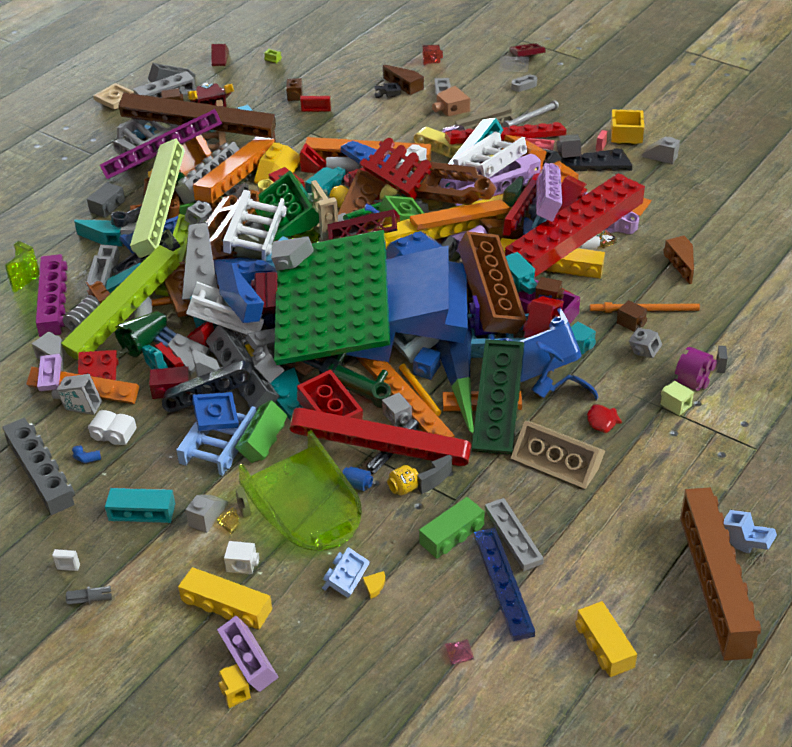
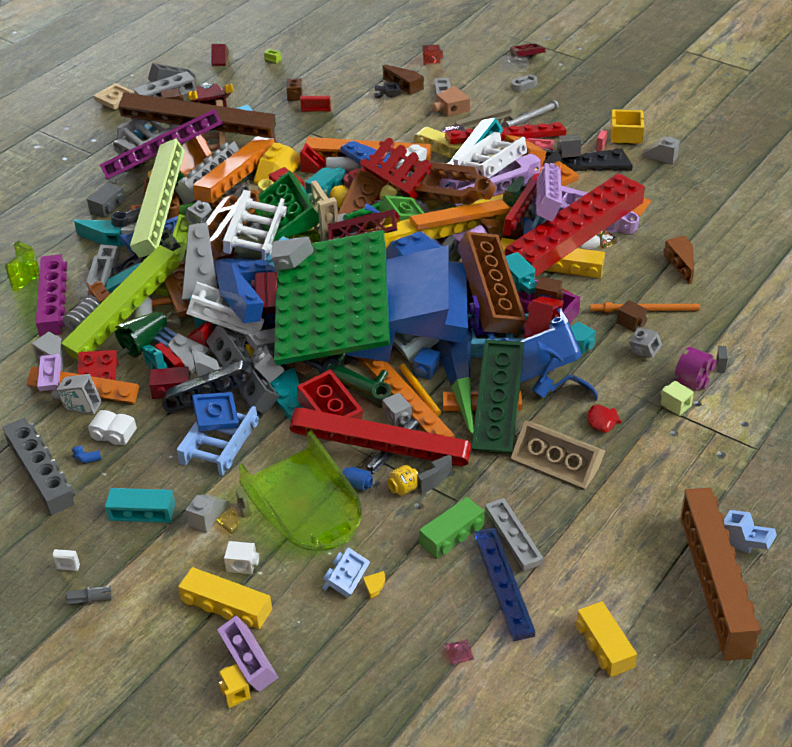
bright green brick [235,400,287,463] -> none
red brick [557,175,588,213] -> none

